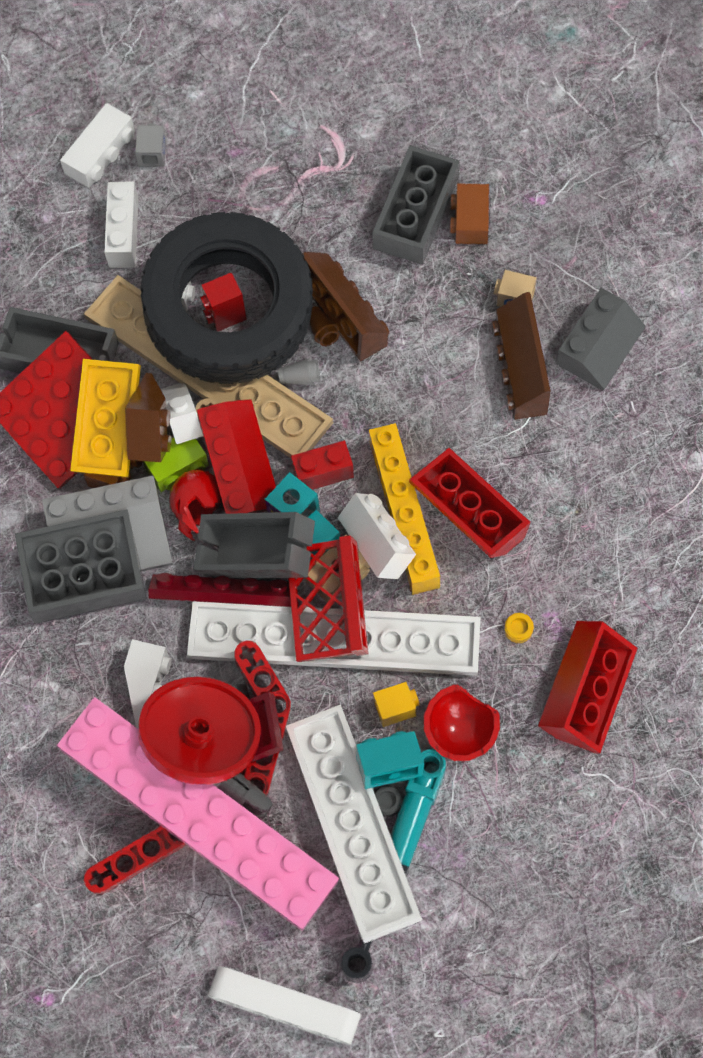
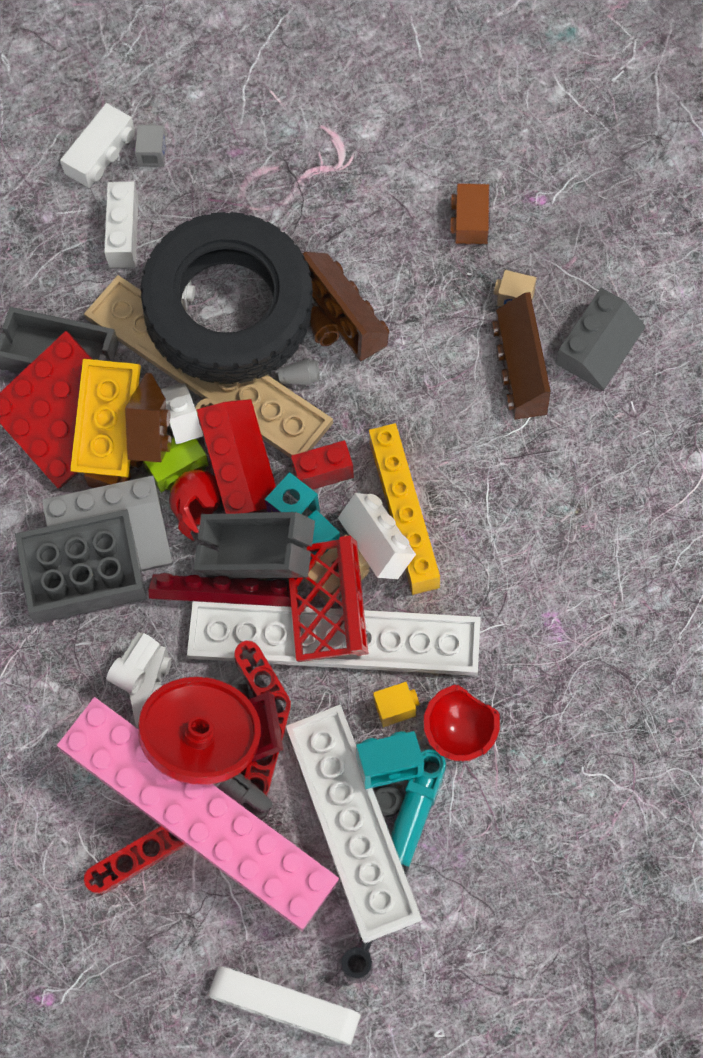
red brick [200,272,247,332] -> none
dark grey brick [372,145,460,265] -> none
red slope [409,448,531,558] -> none
yellow tile [504,613,534,643] -> none
red slope [538,621,638,754] -> none
none -> white piece [106,632,161,695]

